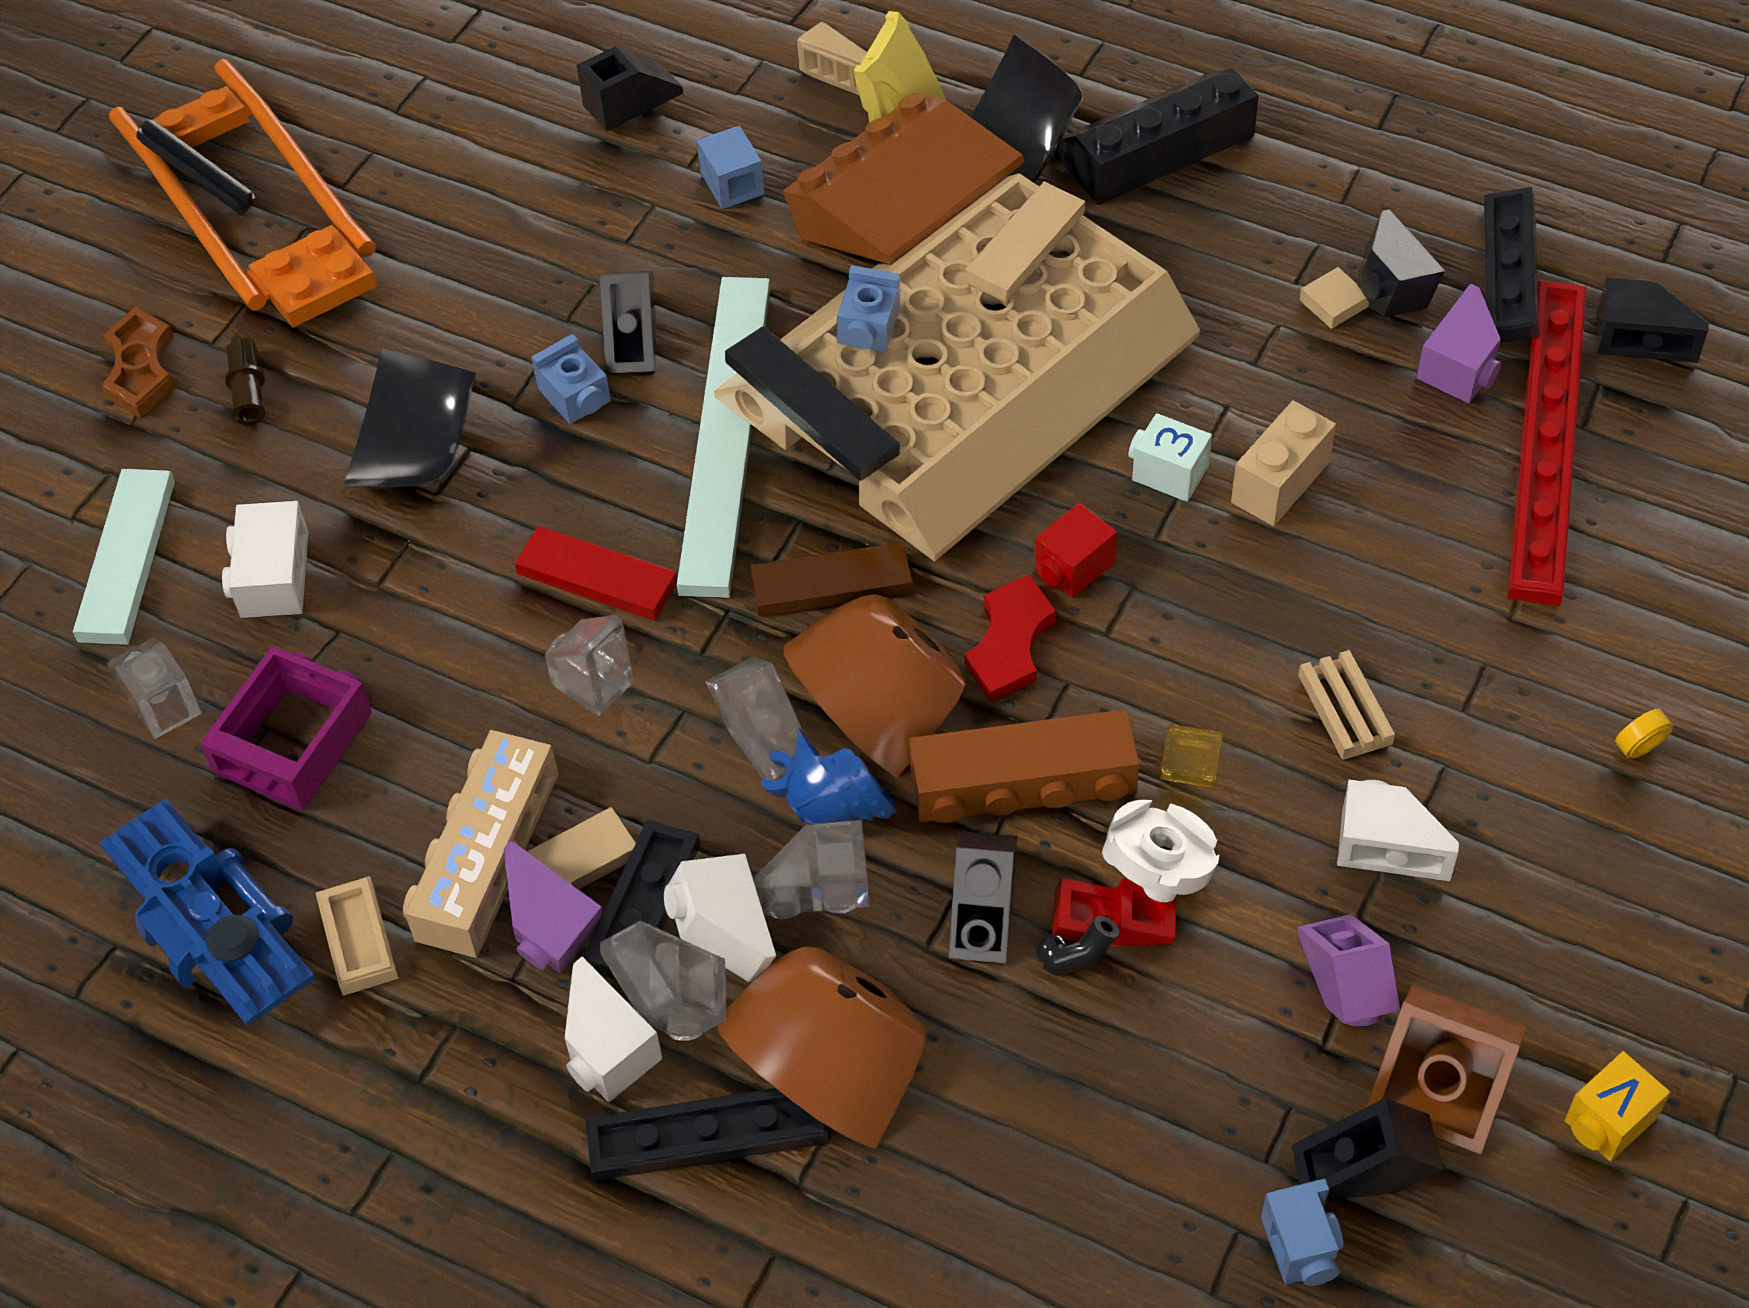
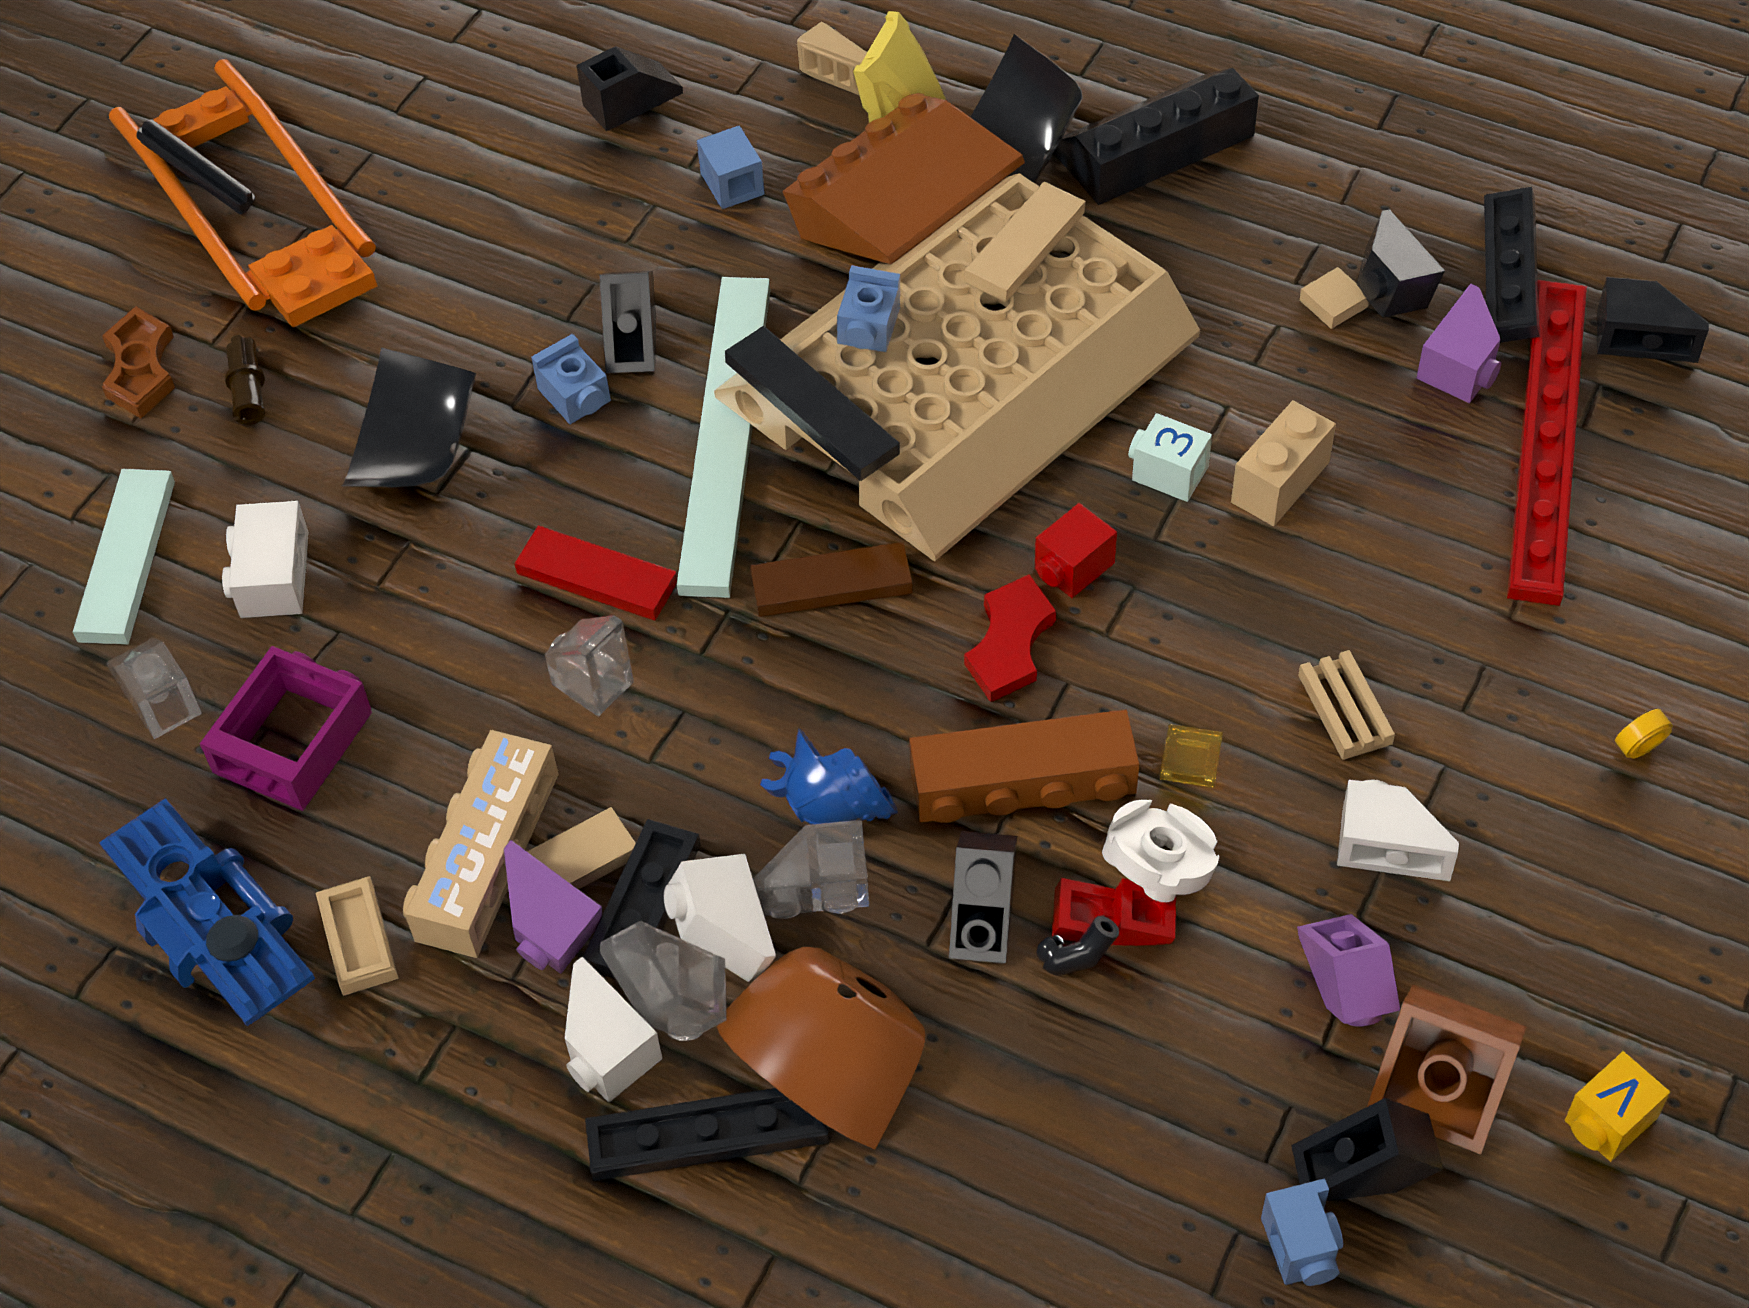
clear slope [705,657,802,781] -> none
dark orange piece [784,594,966,778] -> none

